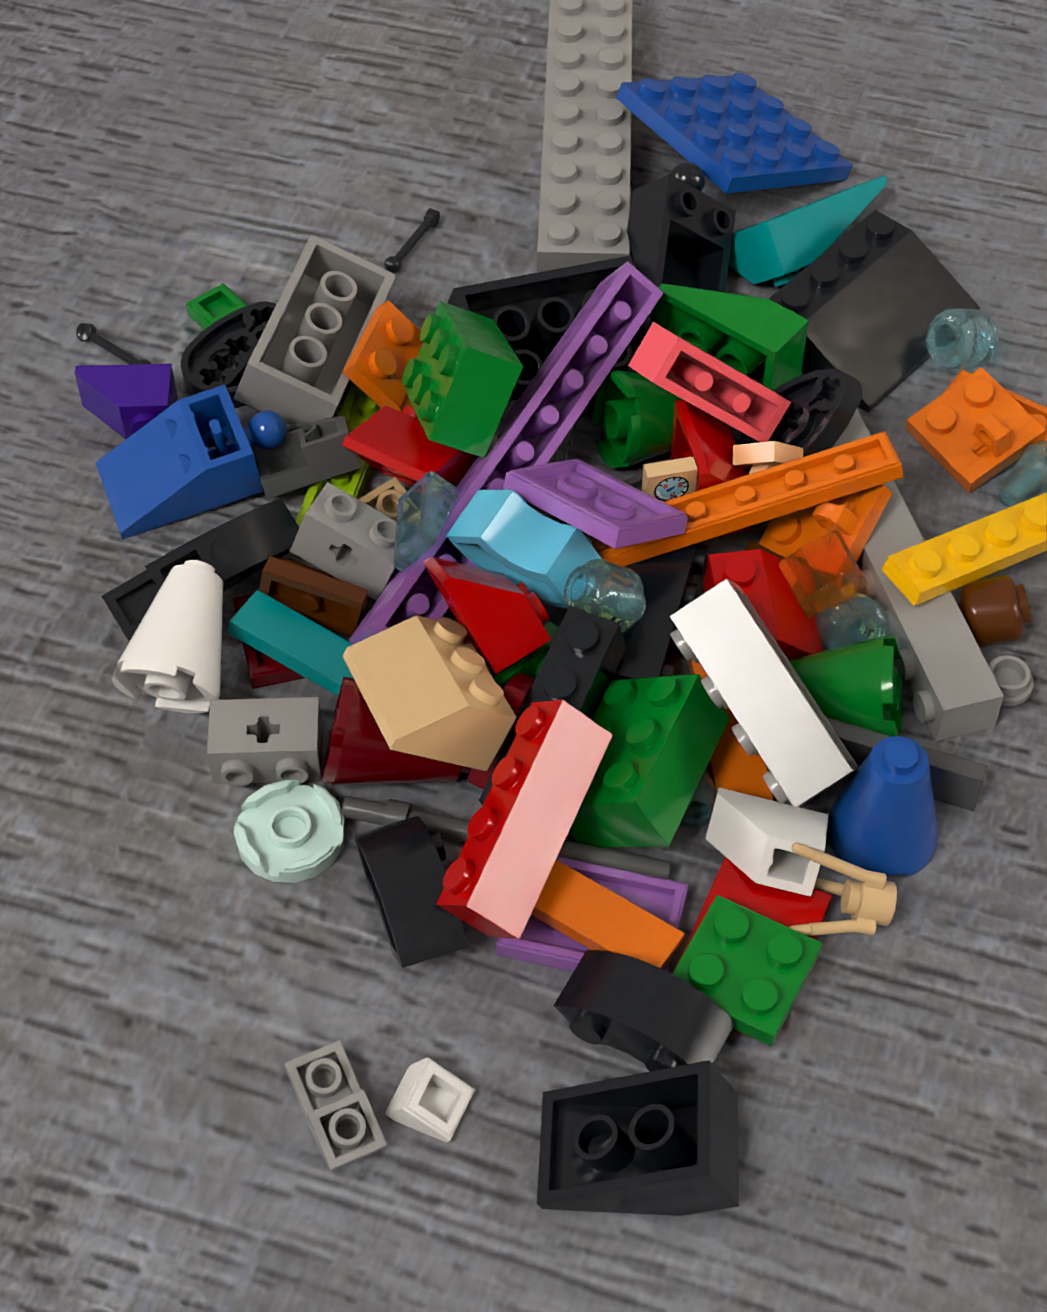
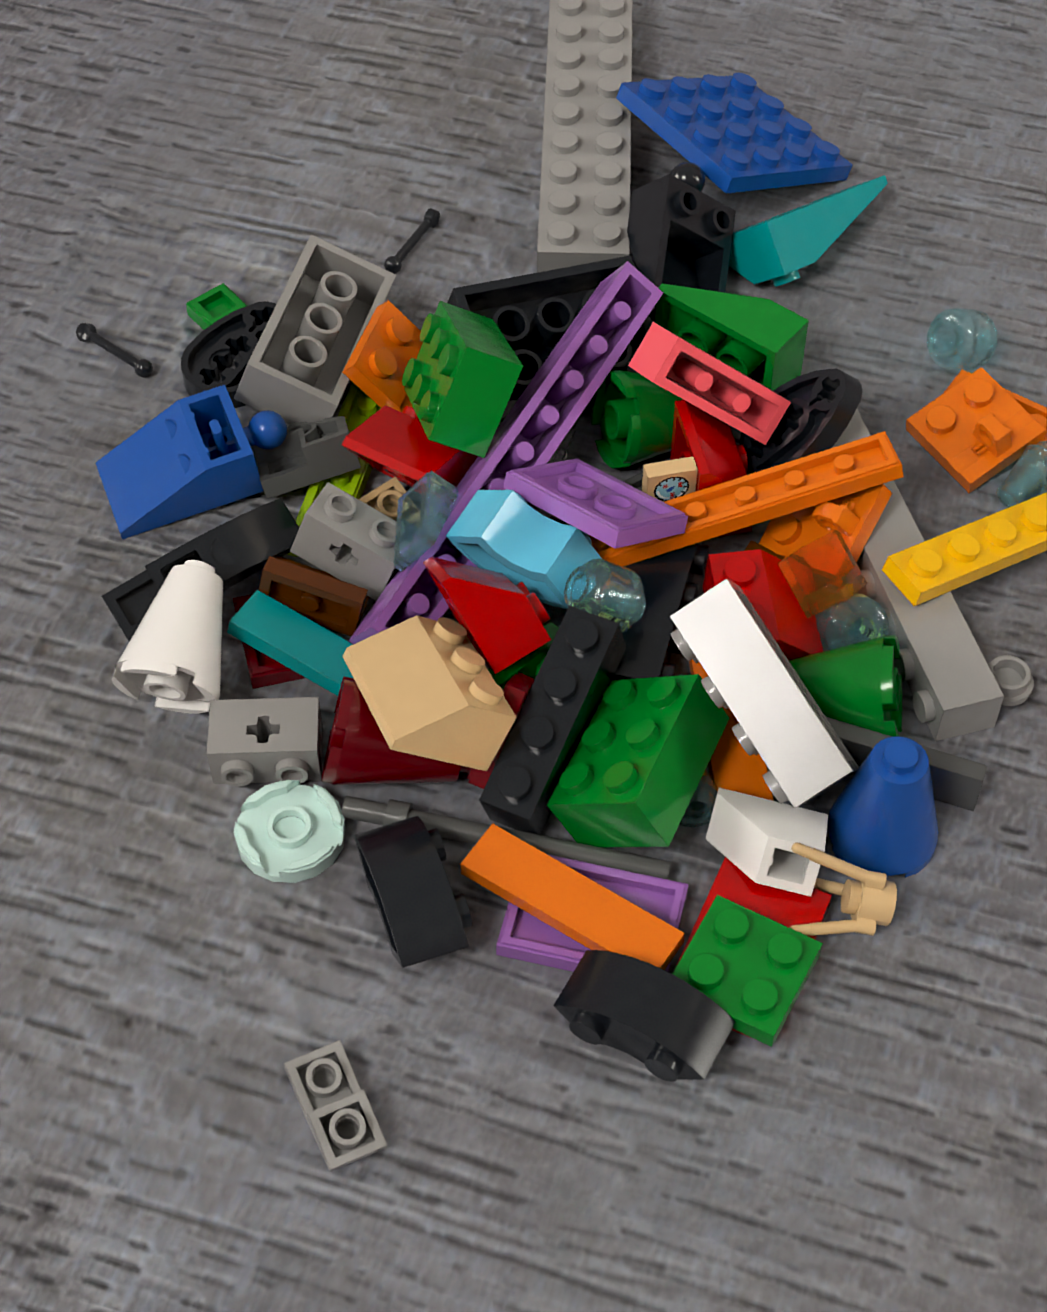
dark purple slope [74,364,178,439] -> none
white slope [385,1057,475,1143] -> none
brick [436,700,613,939] -> none
black slope [537,1060,739,1216] -> none
light nougat tile [733,441,803,474] -> none
black slope [769,210,980,413] -> none
reddish brown head [957,575,1032,648] -> none

